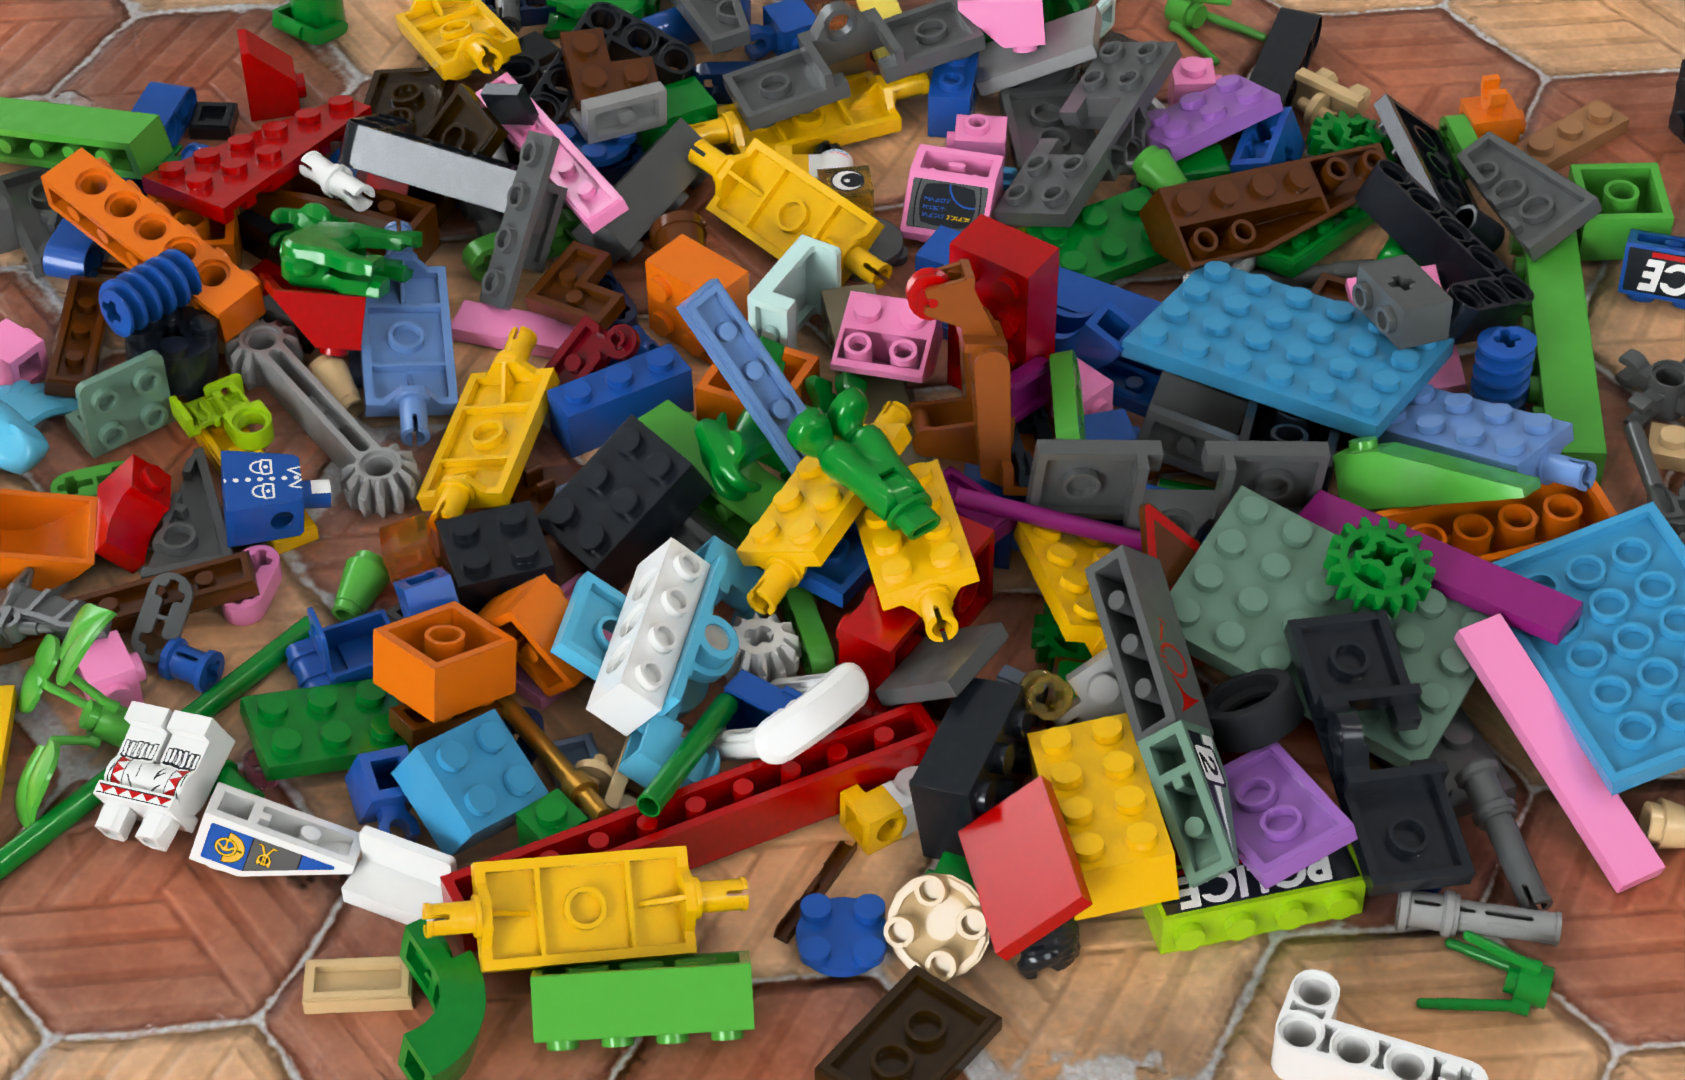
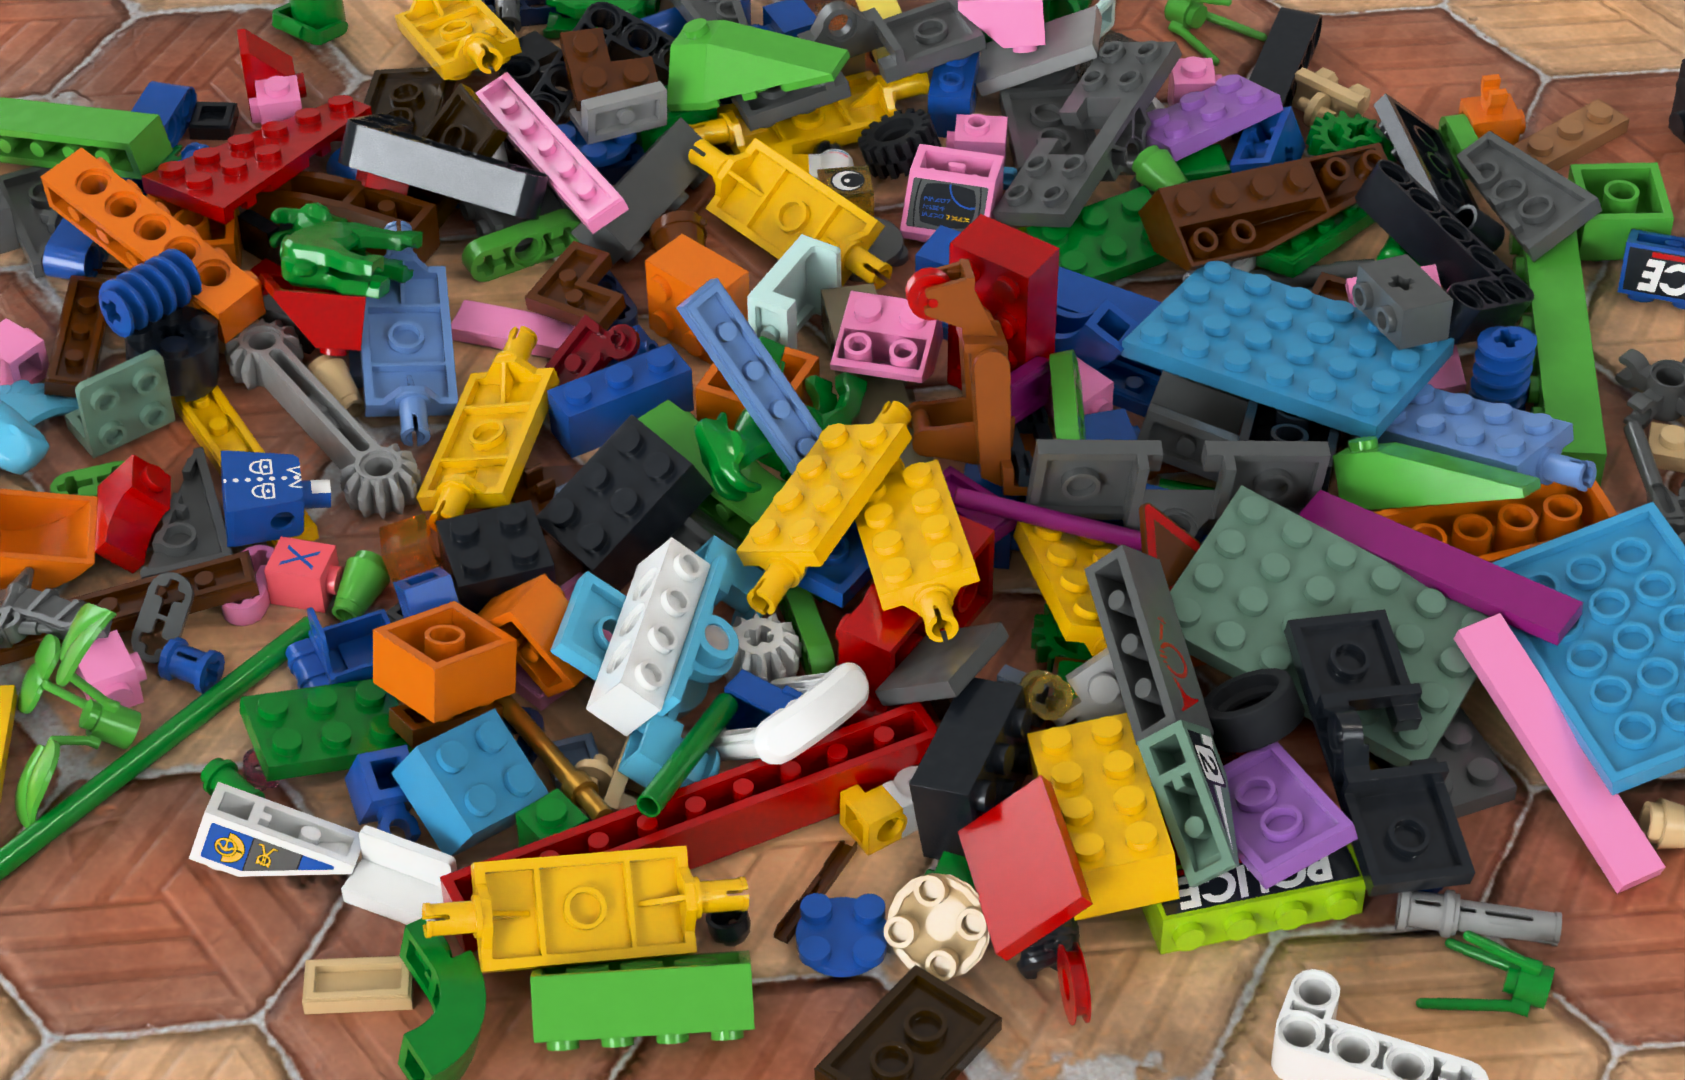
white hips [93,701,236,852] -> none
lime piece [169,373,275,451] -> none
white pin [299,151,375,212] -> none
dark grey bracket [479,130,568,311] -> none
black tile [480,83,539,125] -> none
green piece [787,387,941,540] -> none
green gear [1323,517,1436,620] -> none
dark grey pin [1454,759,1553,910] -> none
none -> bright pink brick [249,75,302,125]
none -> coral brick [264,536,344,613]
none -> bright green wedge [667,18,850,112]
none -> black hinge [706,910,751,947]
none -> black tyre [858,108,941,180]
none -> red piece [1057,942,1091,1026]

